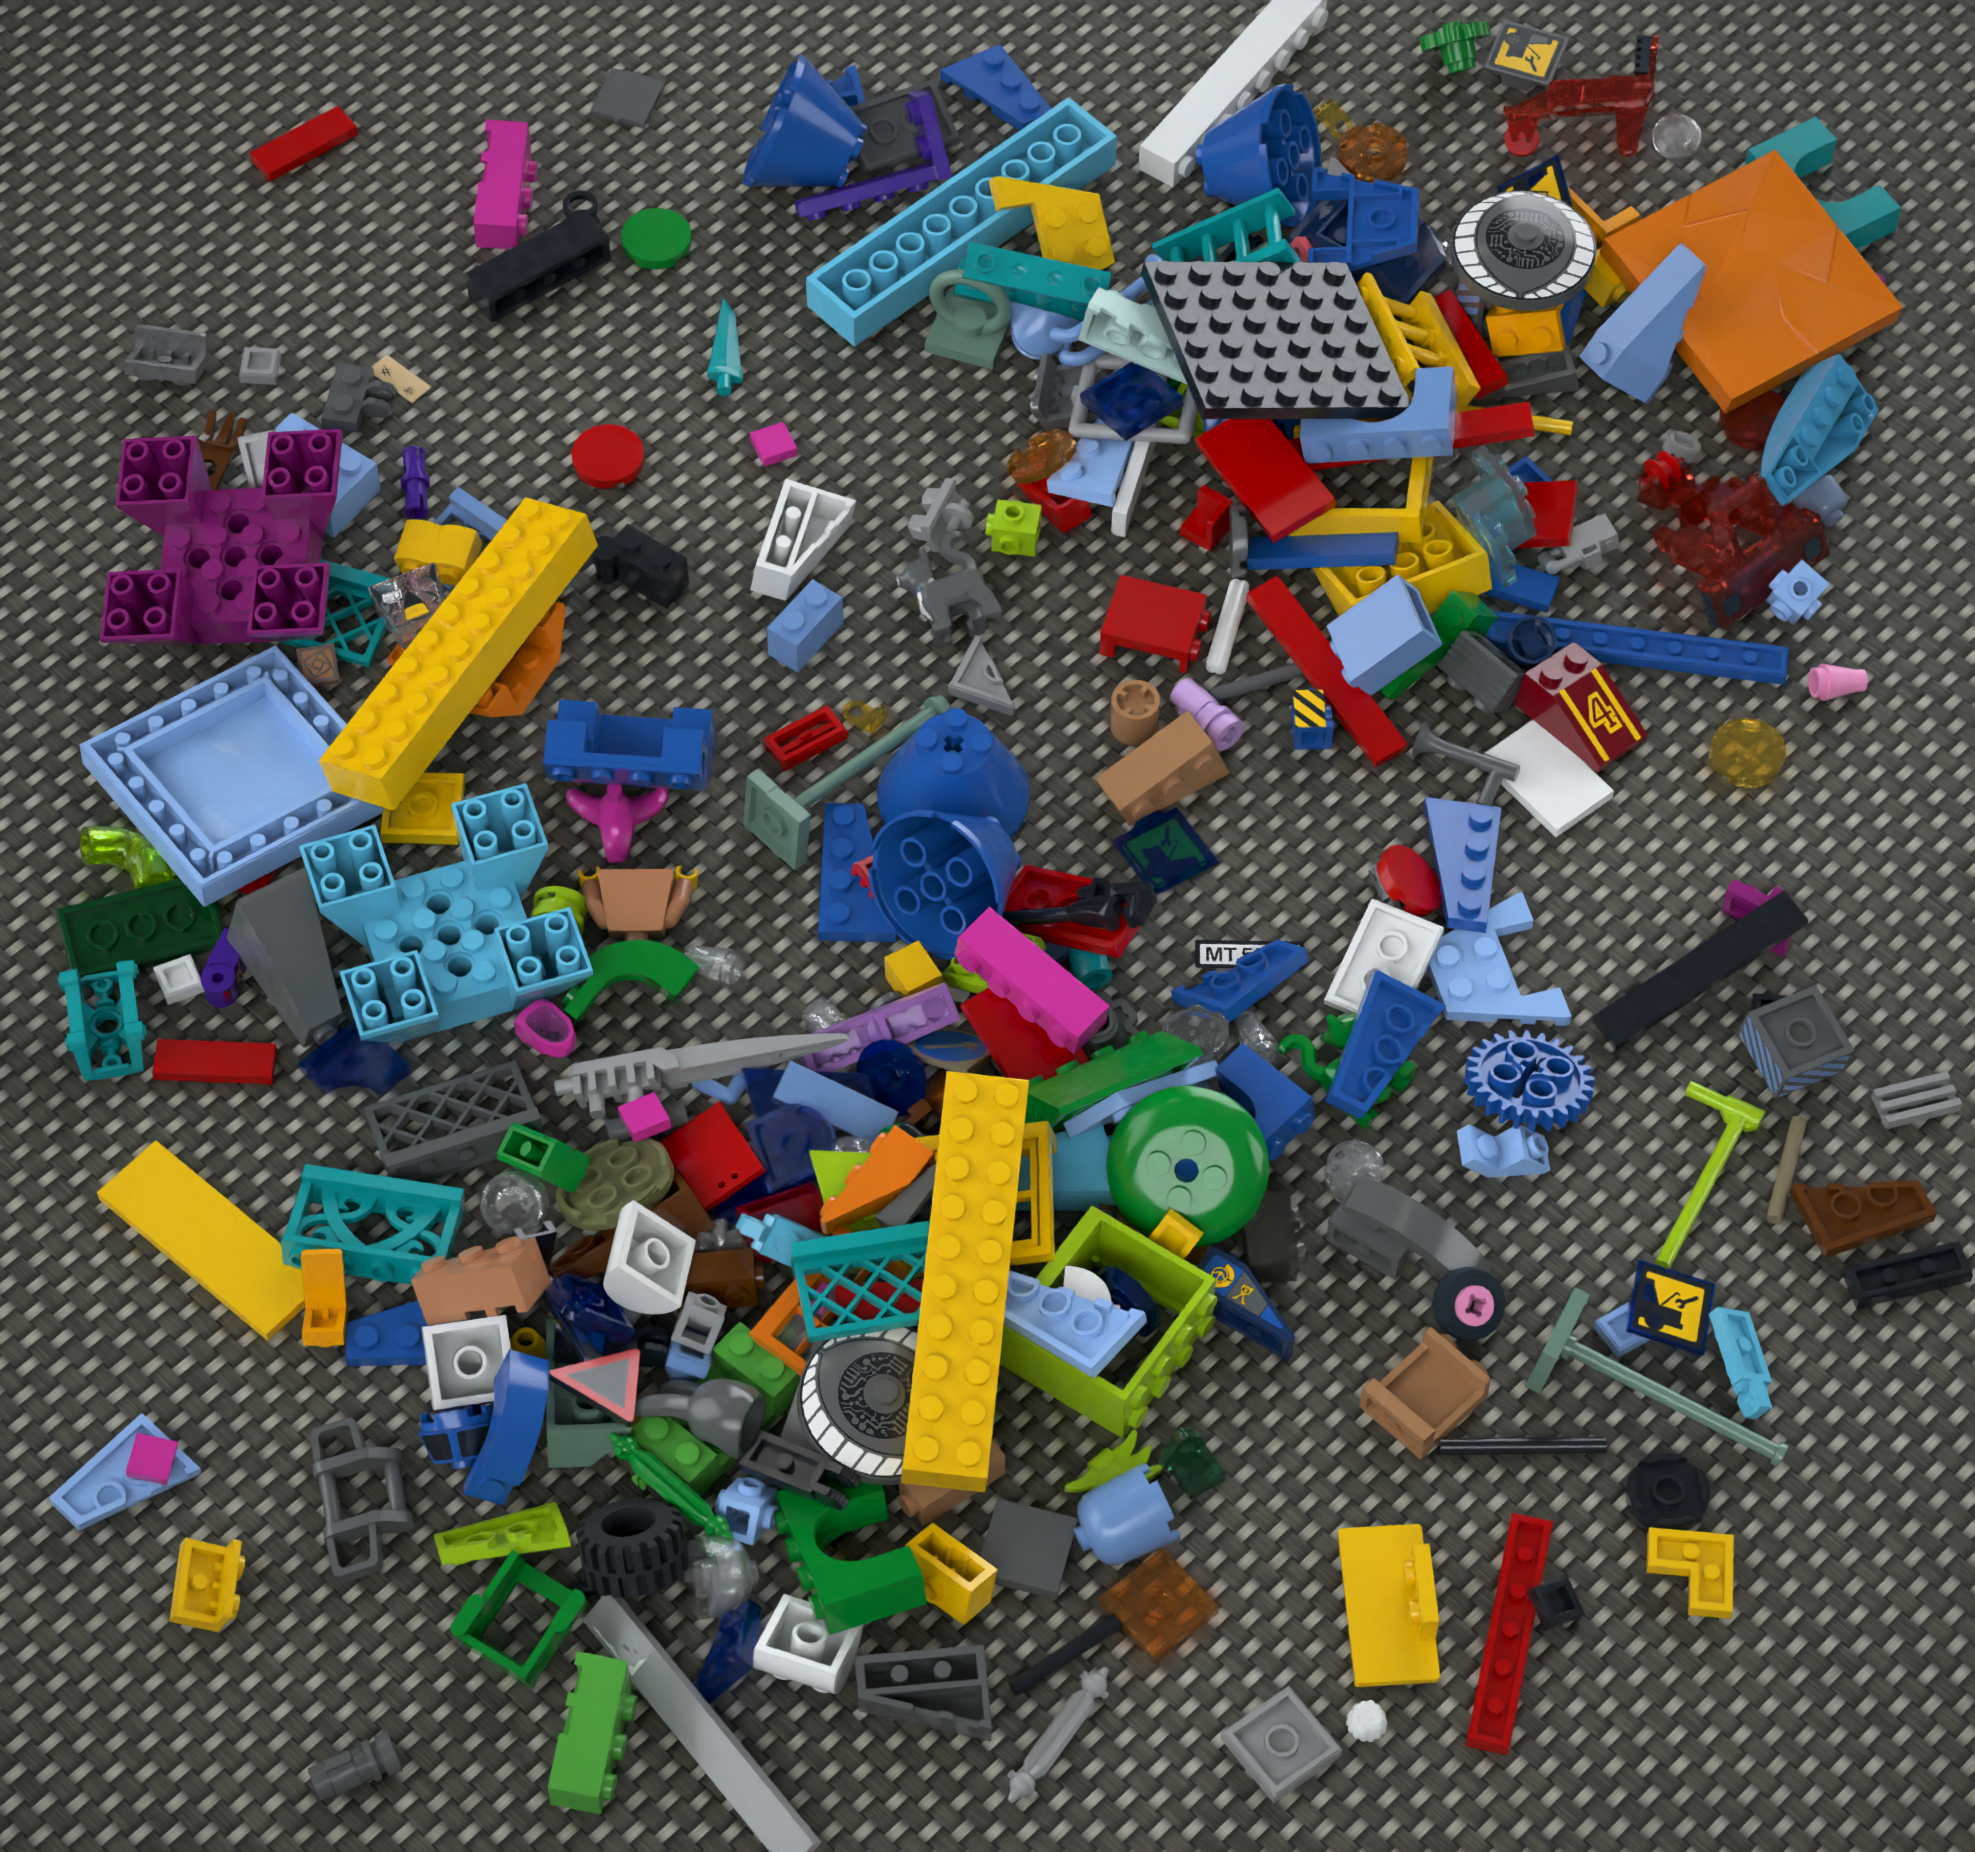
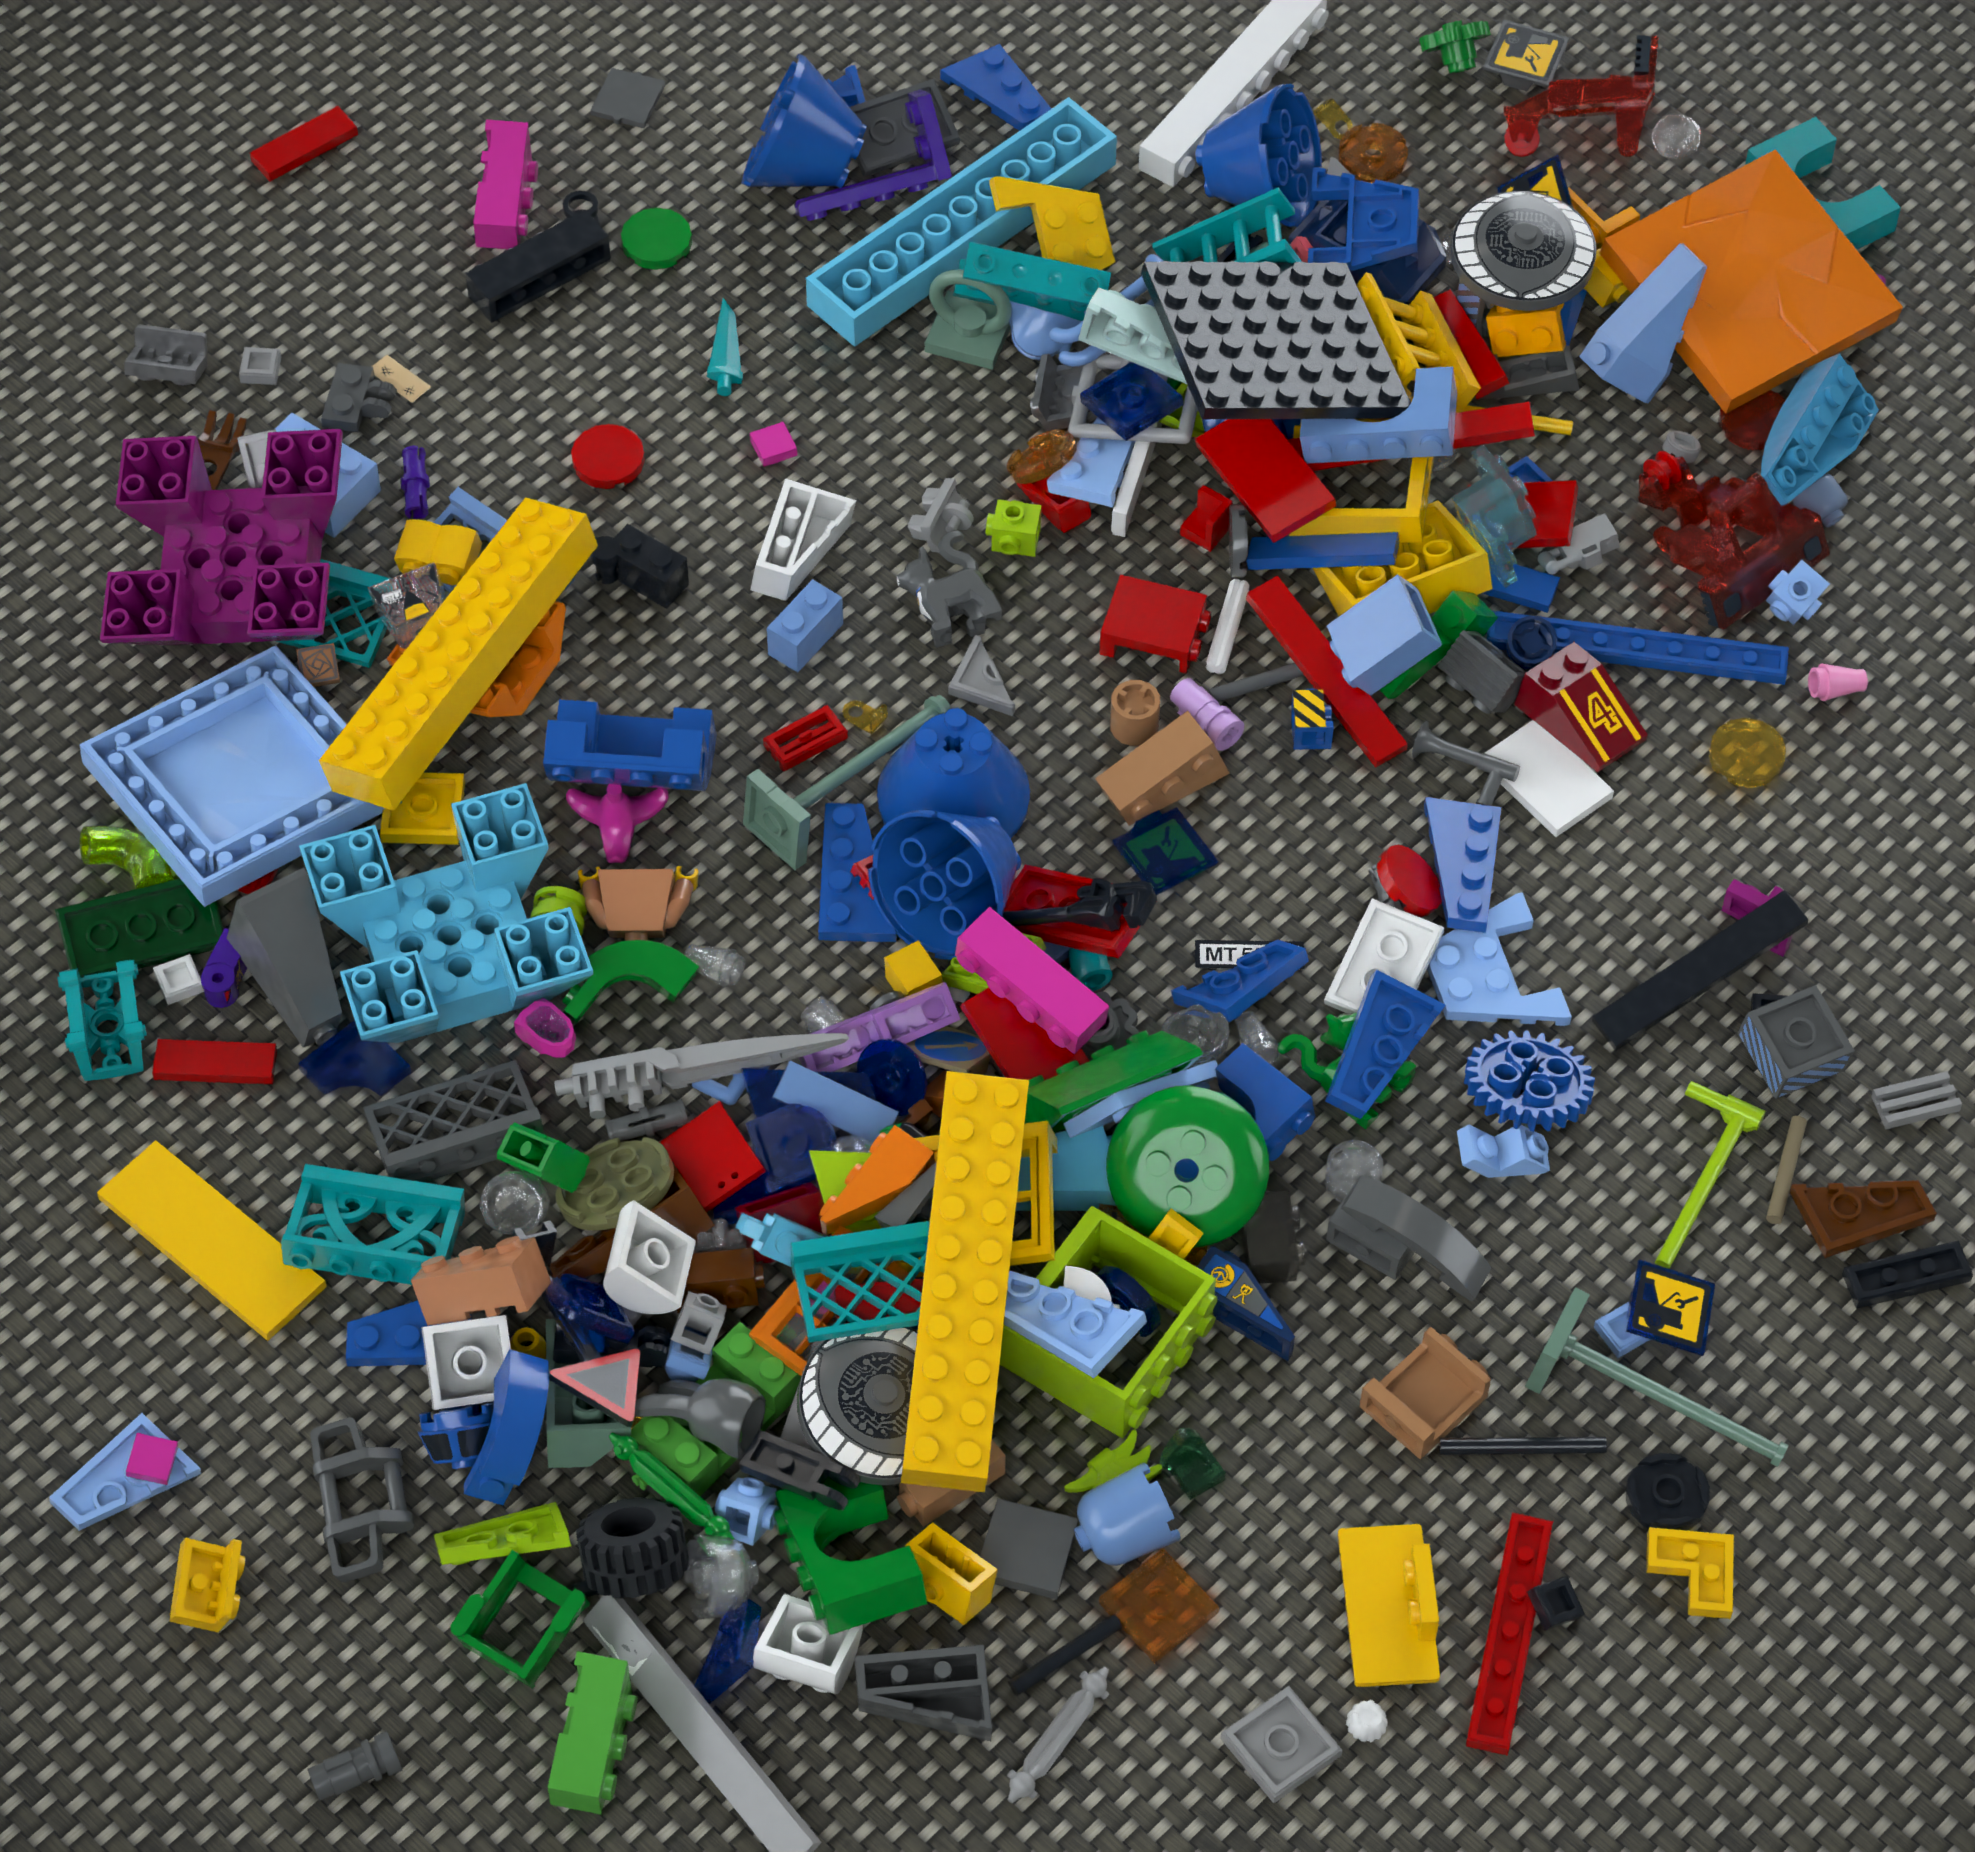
light orange bracket [301,1249,348,1347] -> none
dark pink tile [618,1092,672,1143] -> none
black wheel [1432,1267,1506,1341] -> none
medium azure hinge [1709,1307,1772,1420] -> none

